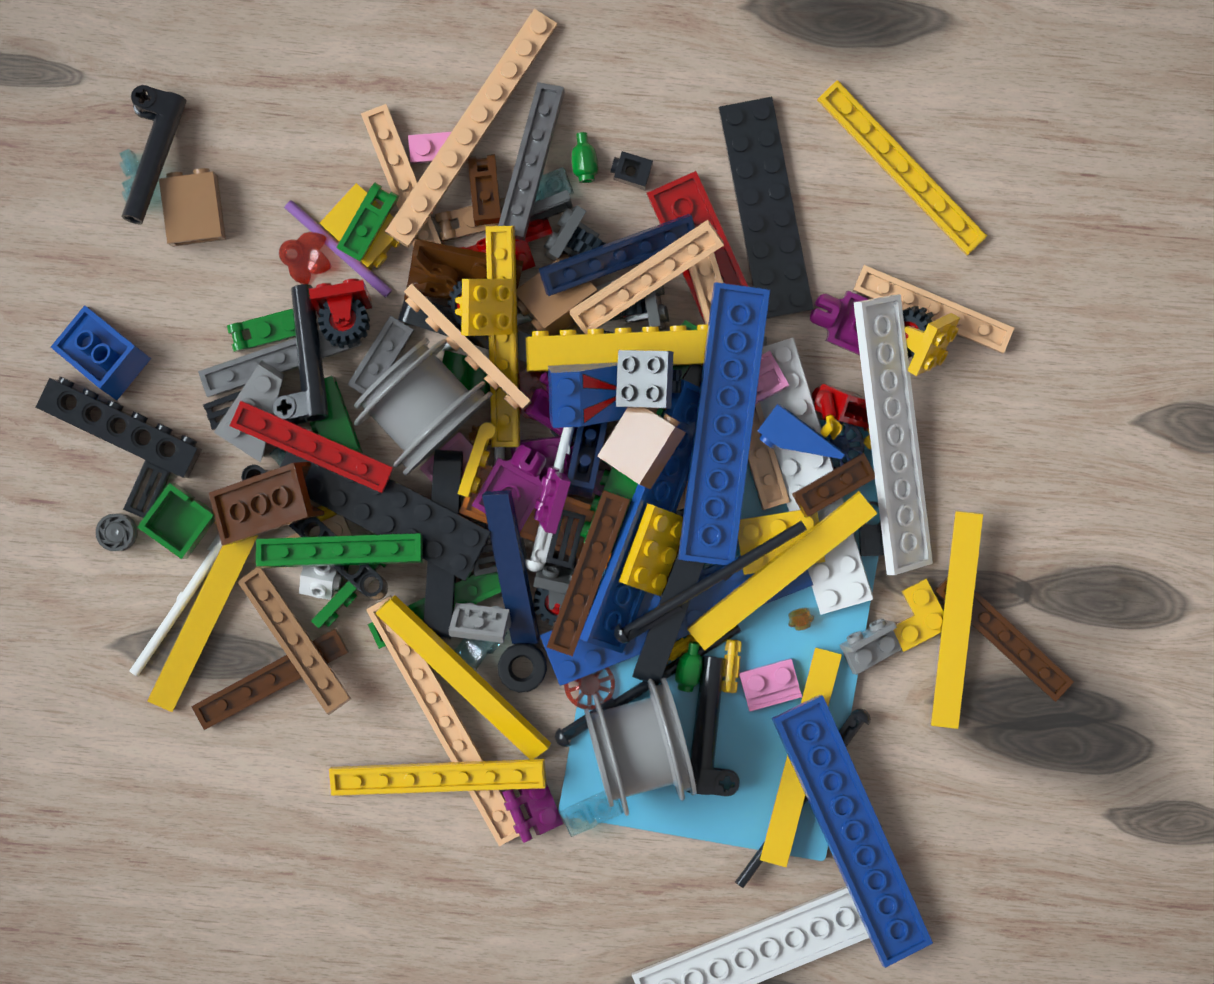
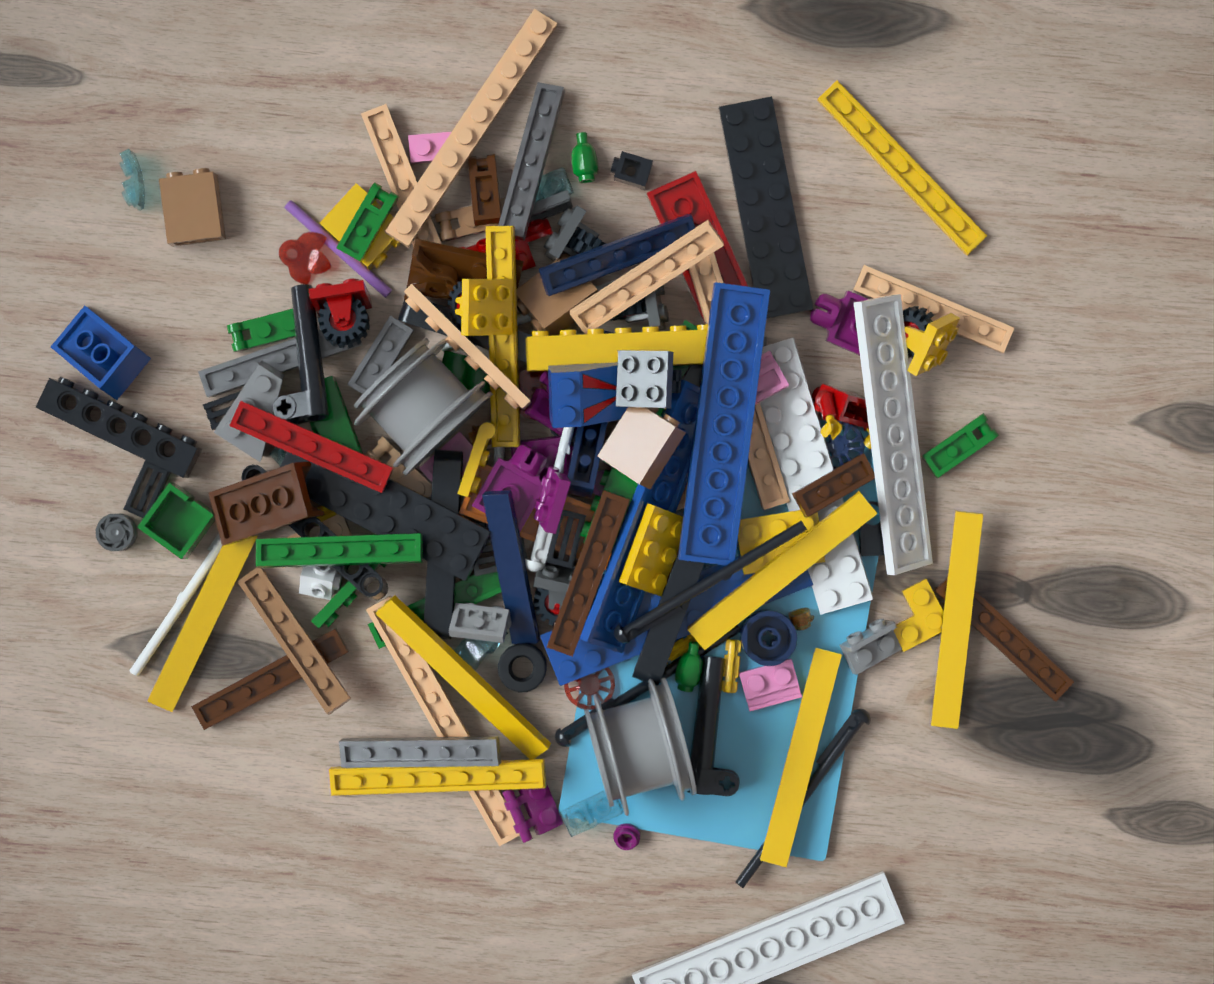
black axle [121,85,187,225] -> none
blue slope [757,404,846,459] -> none
blue plate [771,695,933,968] -> none
none -> flat silver plate [339,736,501,768]
none -> light nougat plate [364,436,432,498]
none -> magenta plate [613,823,641,850]
none -> dark blue brick [740,609,797,666]
none -> green plate [921,413,999,478]

